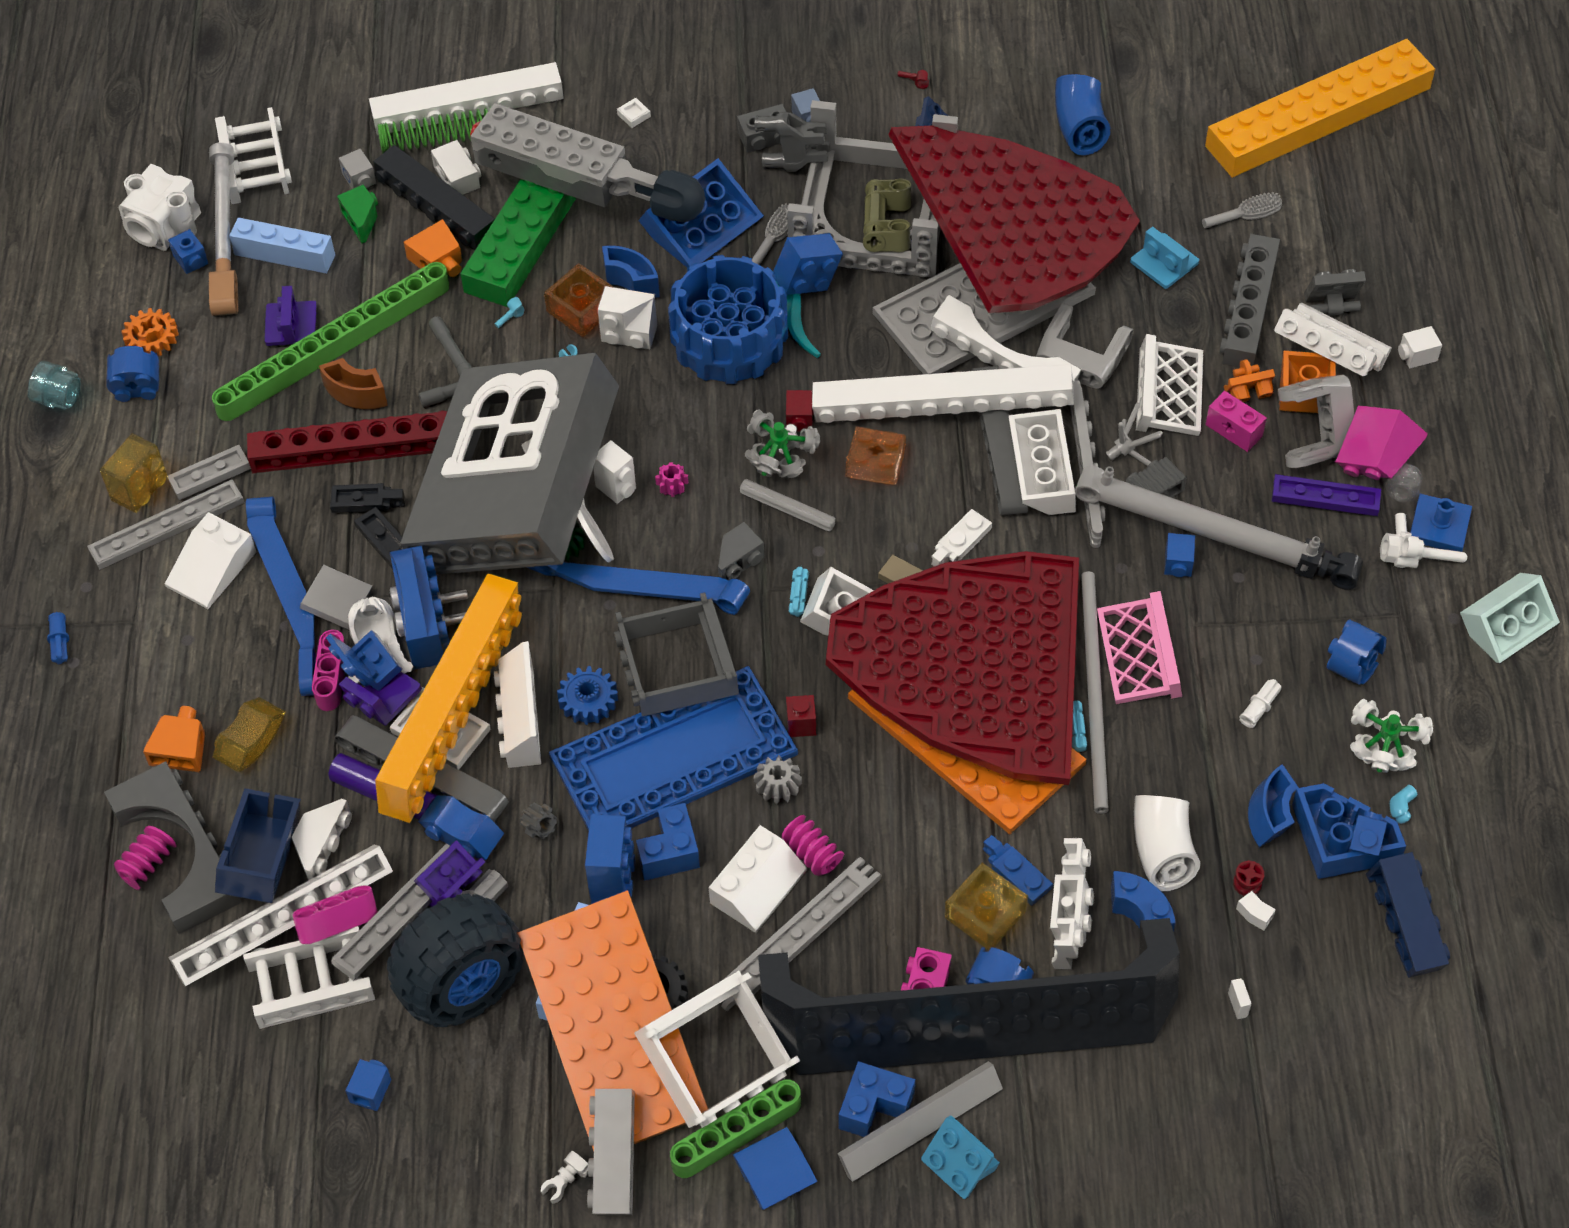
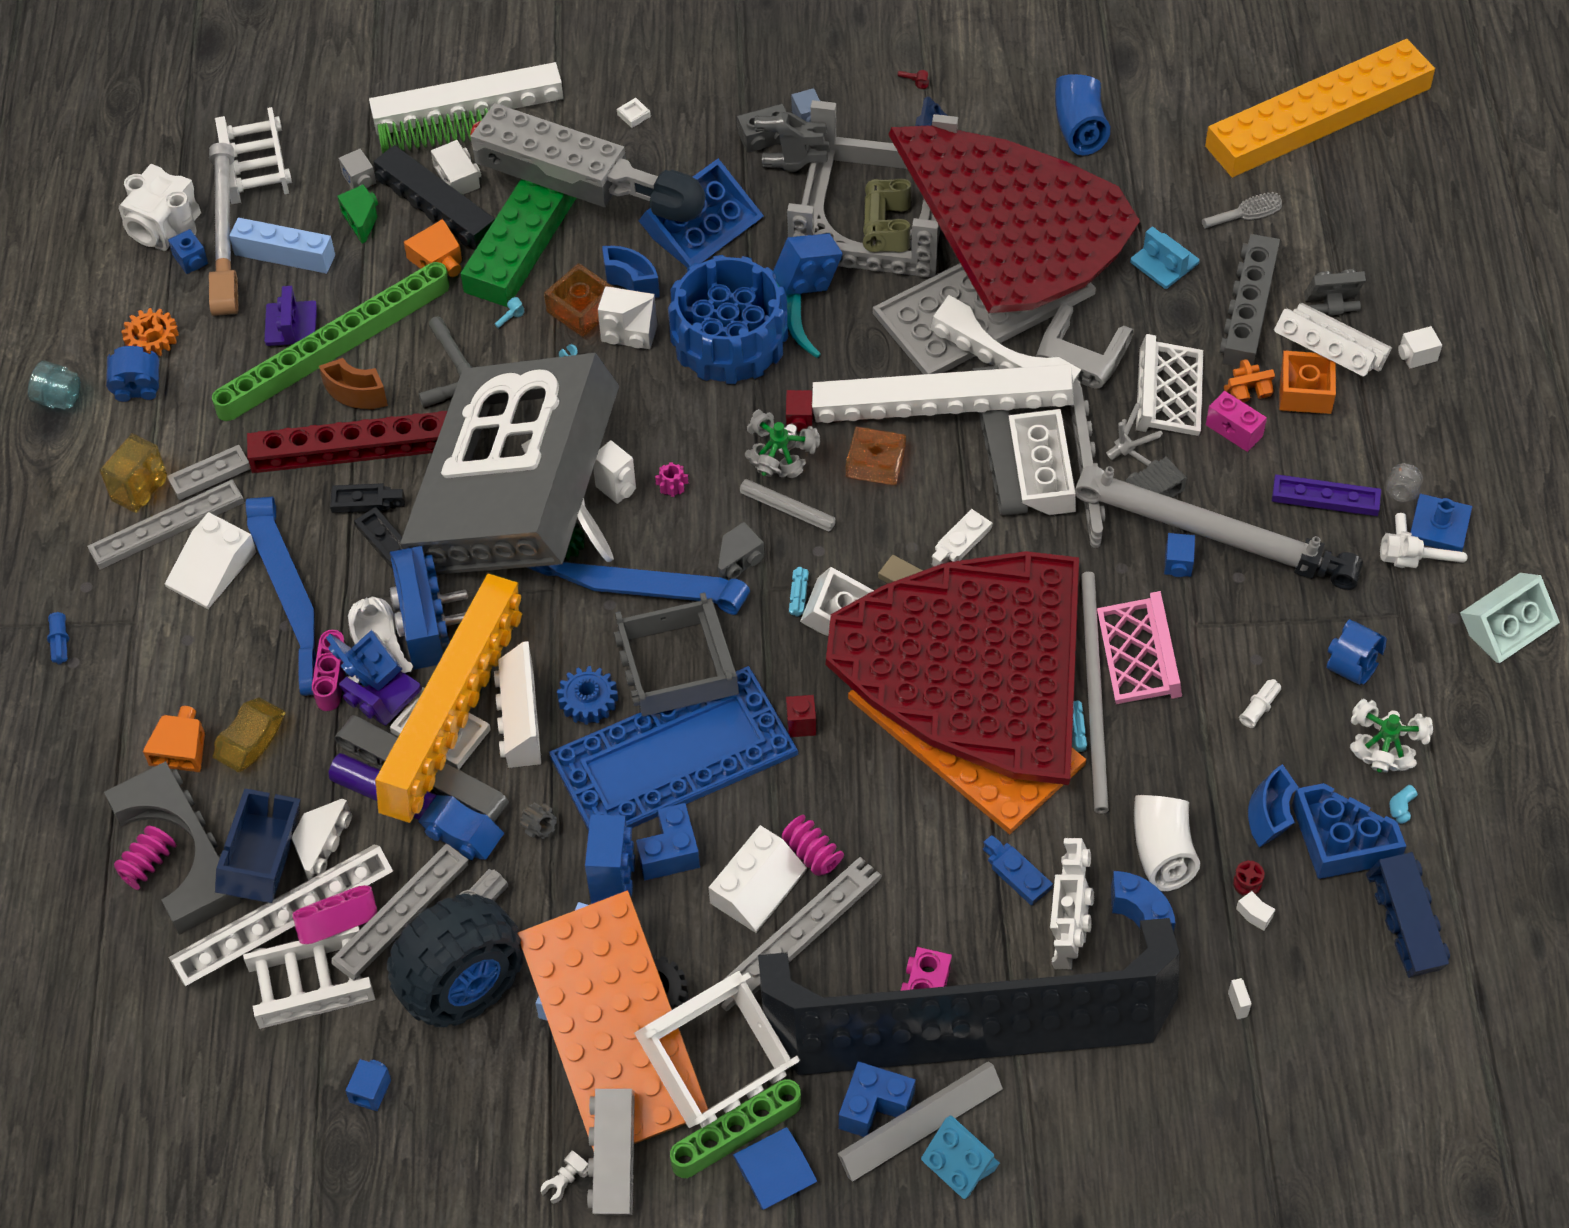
light grey tile [300,565,372,630] -> none
dark purple bracket [414,840,485,908] -> none
light grey piece [752,203,788,265] -> none
light grey gear [754,755,802,804] -> none
clear yellow brick [945,862,1028,950] -> none
blue brick [966,947,1034,985] -> none
light grey connector [1278,375,1354,468] -> none
dark pink slope [1335,406,1428,480] -> none
blue bracket [1349,811,1387,856] -> none

